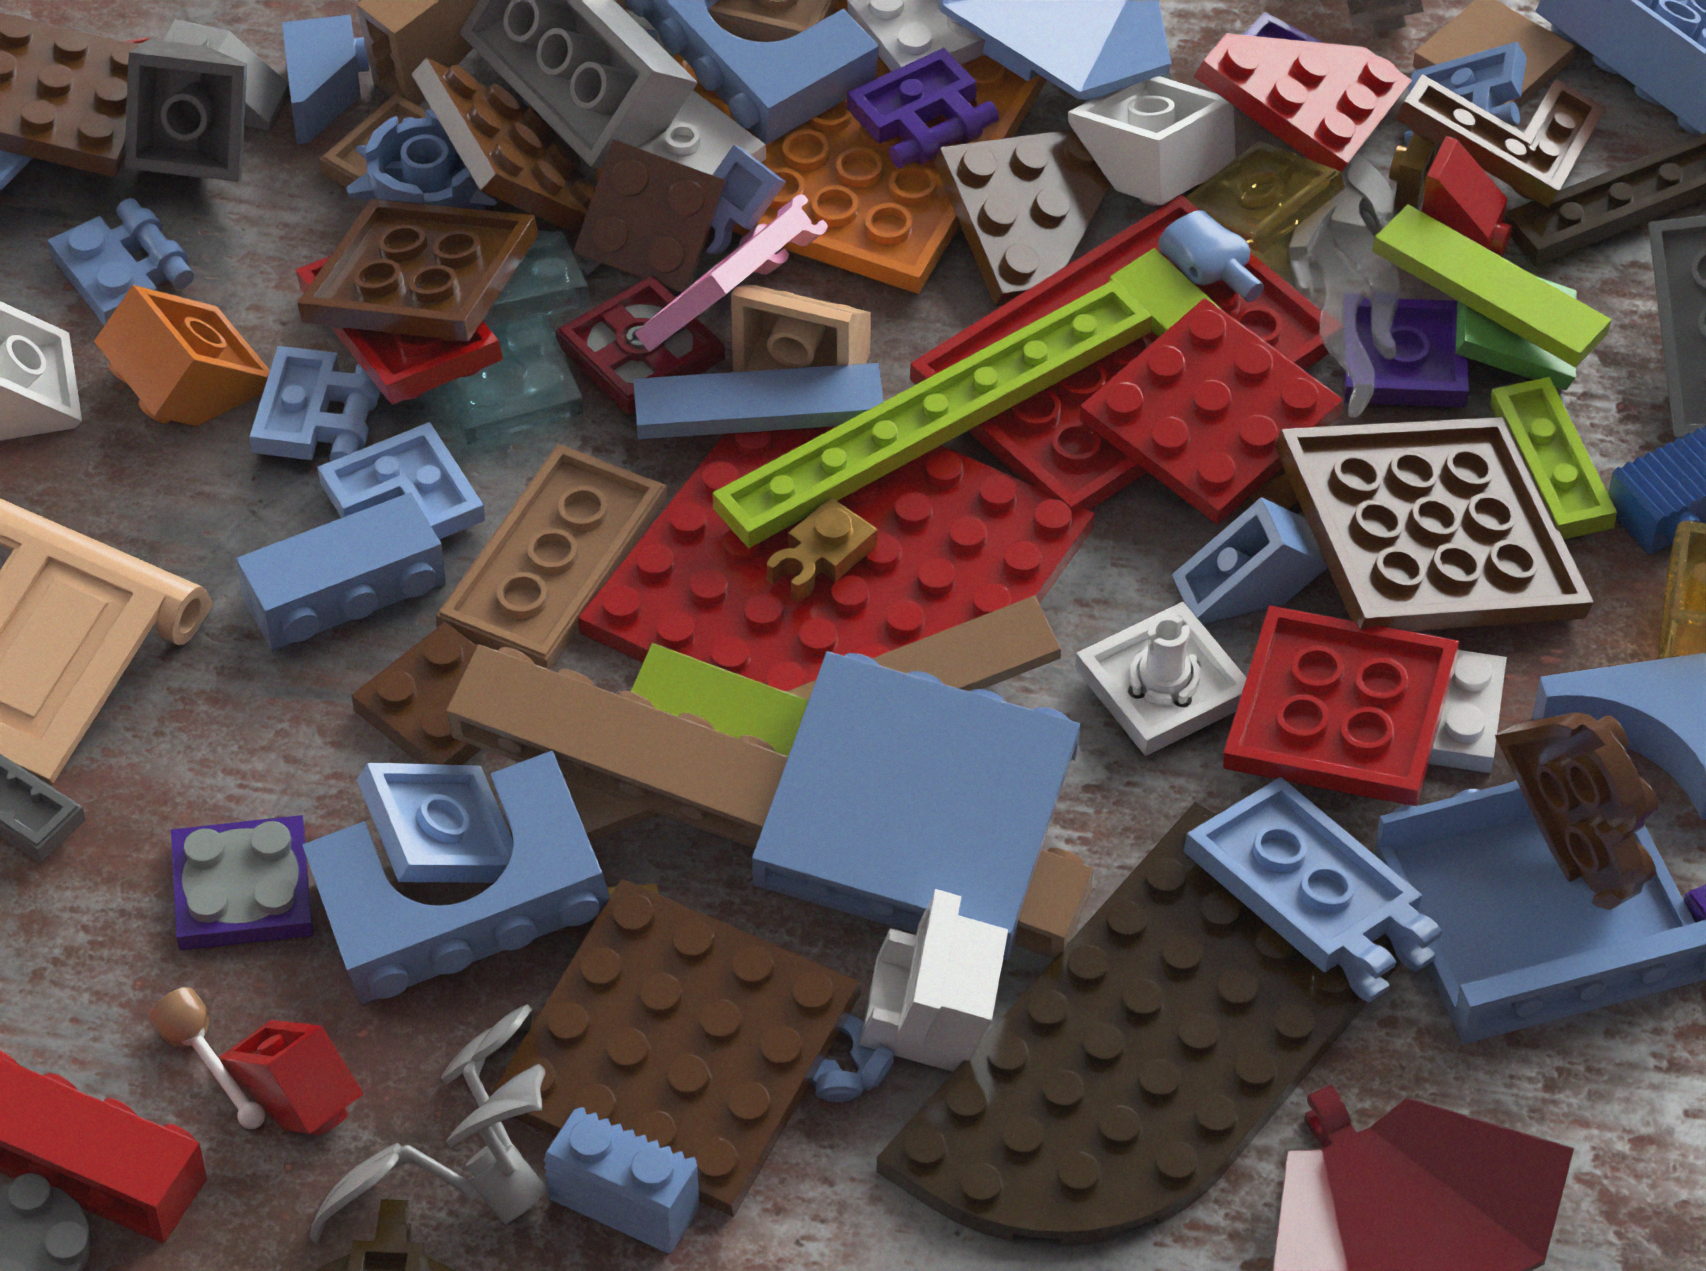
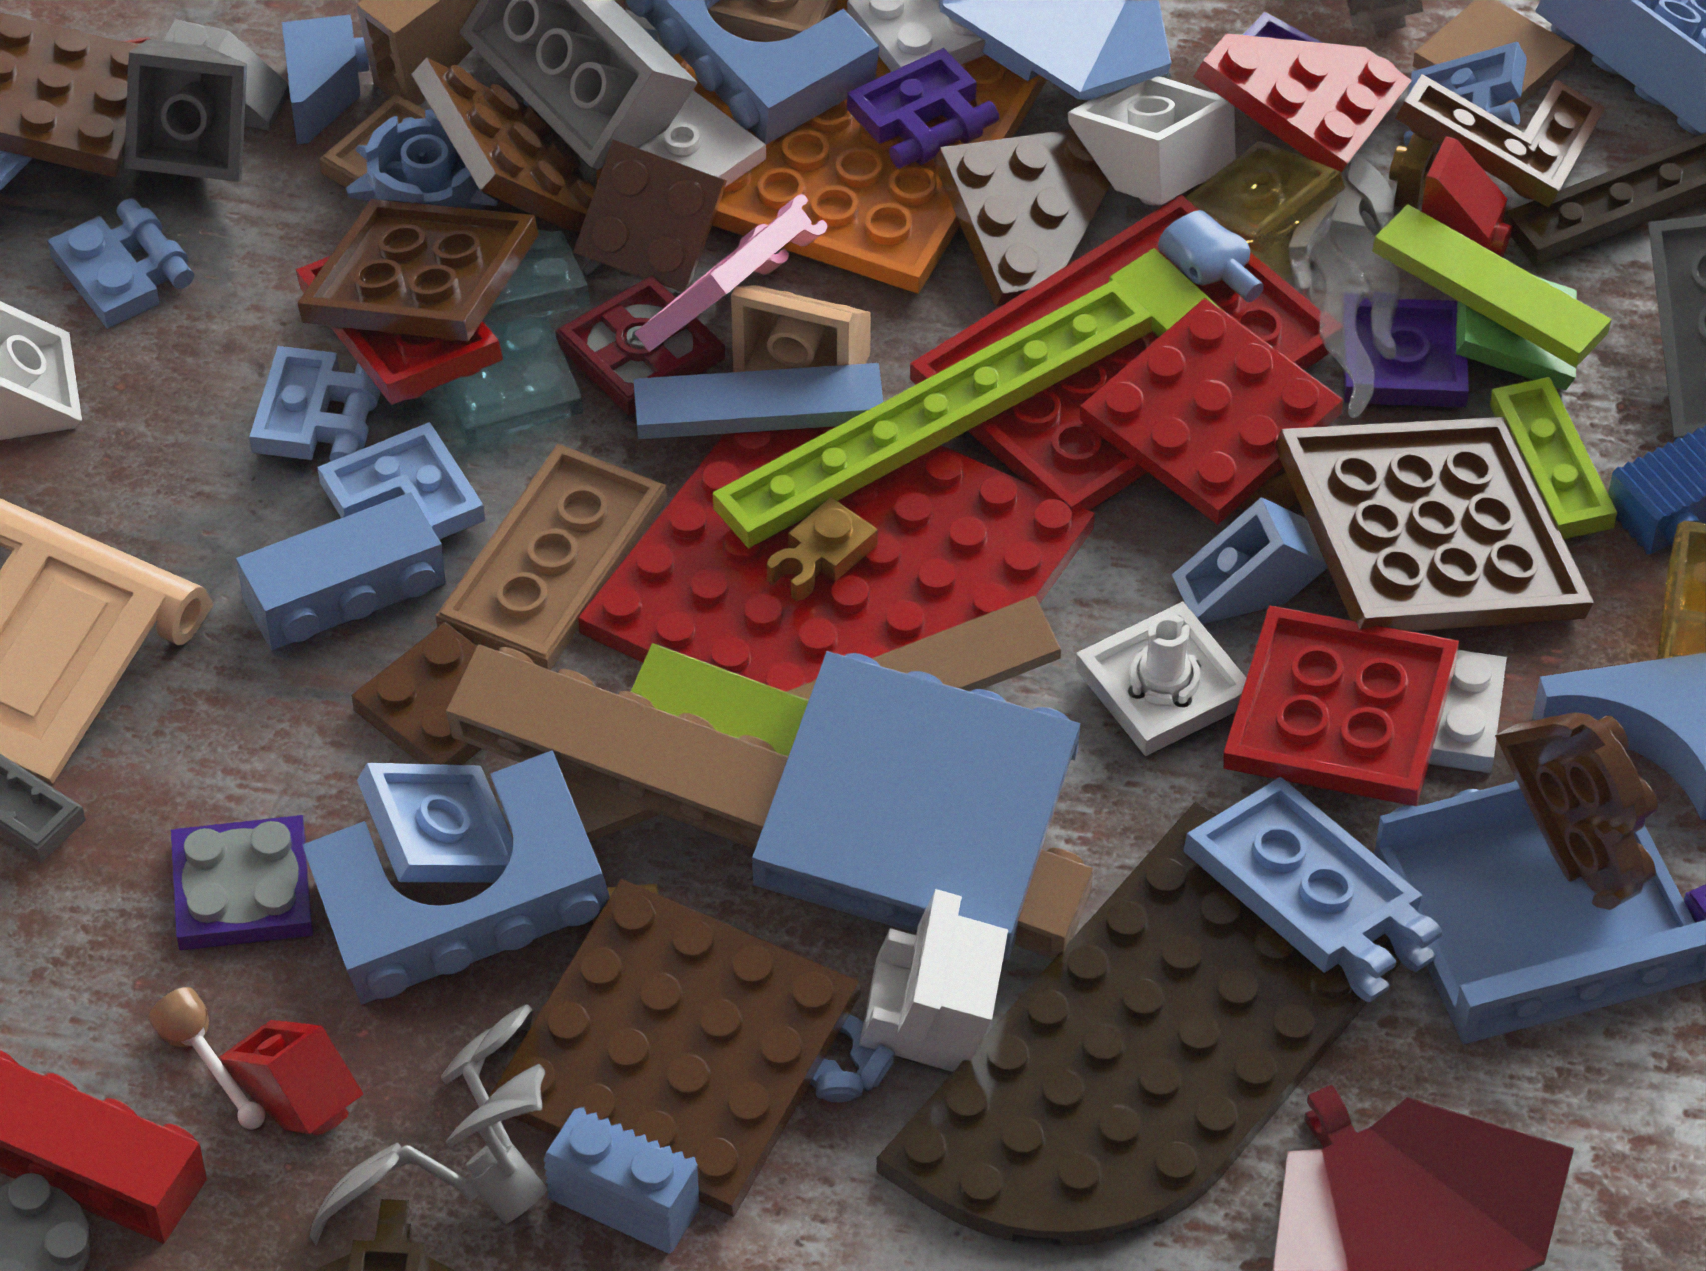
orange slope [94,285,270,426] -> none
medium blue plate [706,145,786,255] -> none

